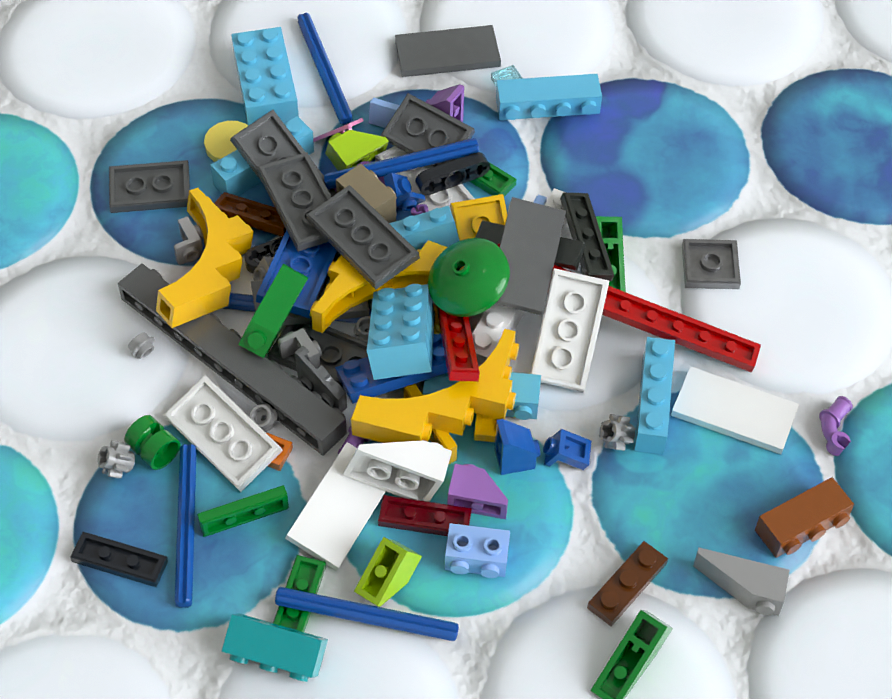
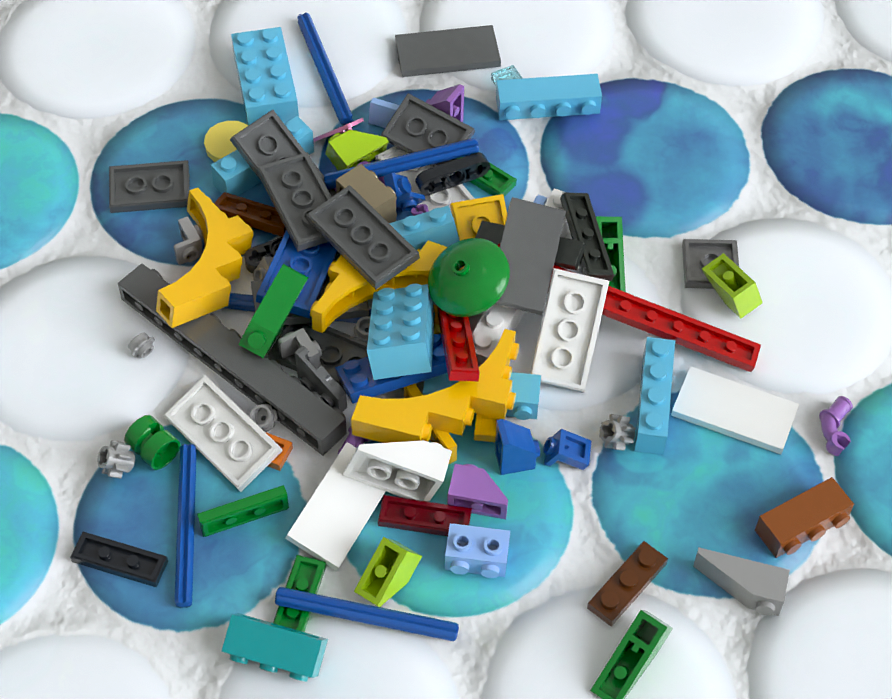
none -> lime slope [702,253,763,319]

